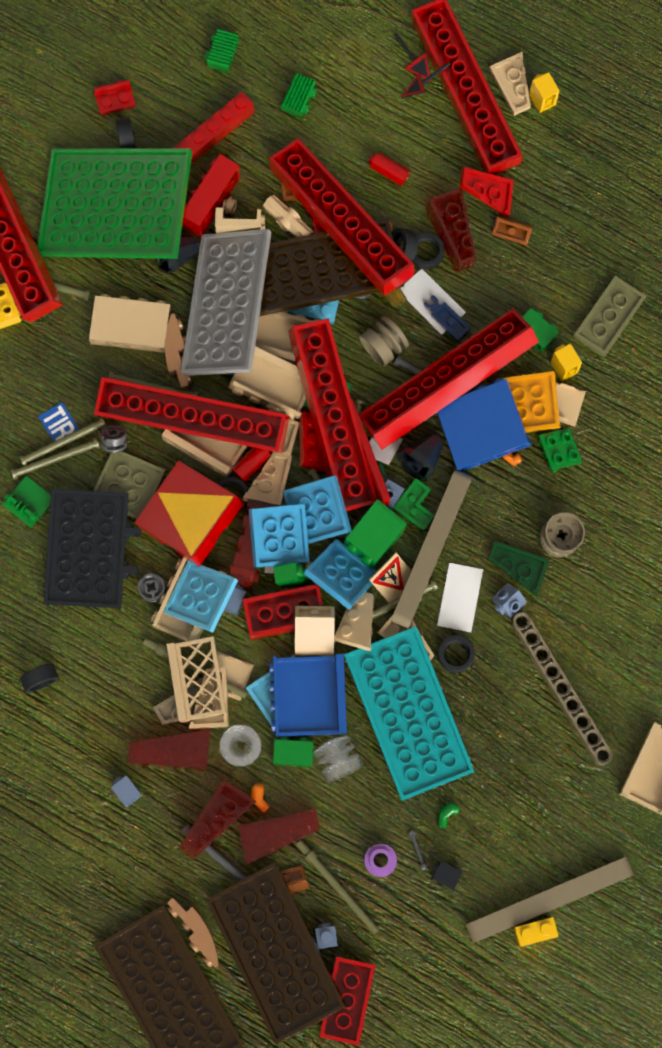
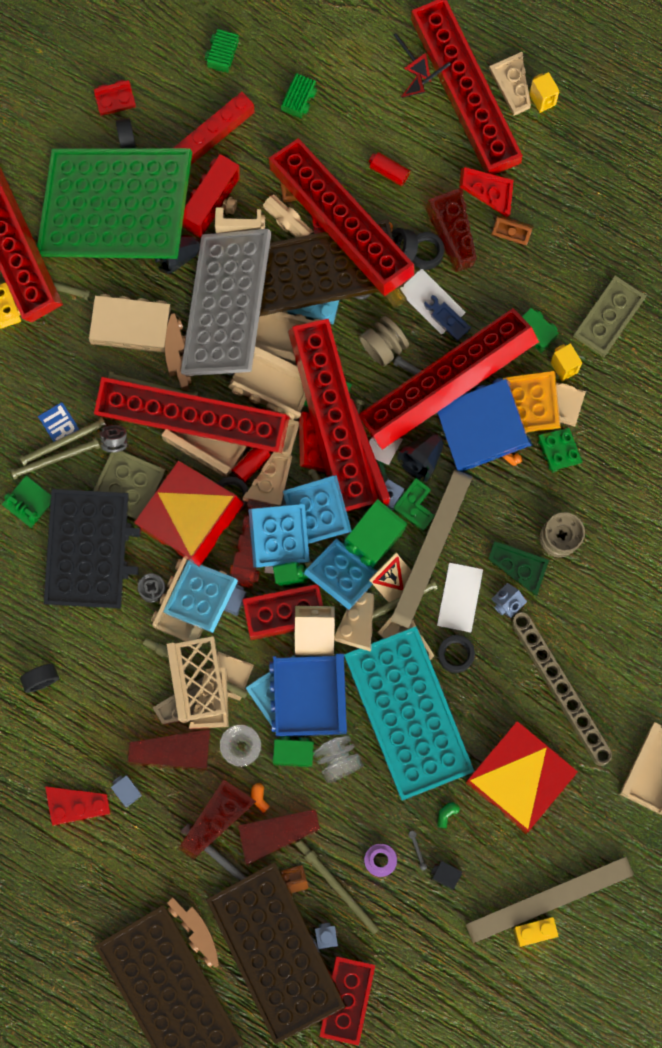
none -> red wing [45,787,111,826]
none -> tile [466,721,578,834]

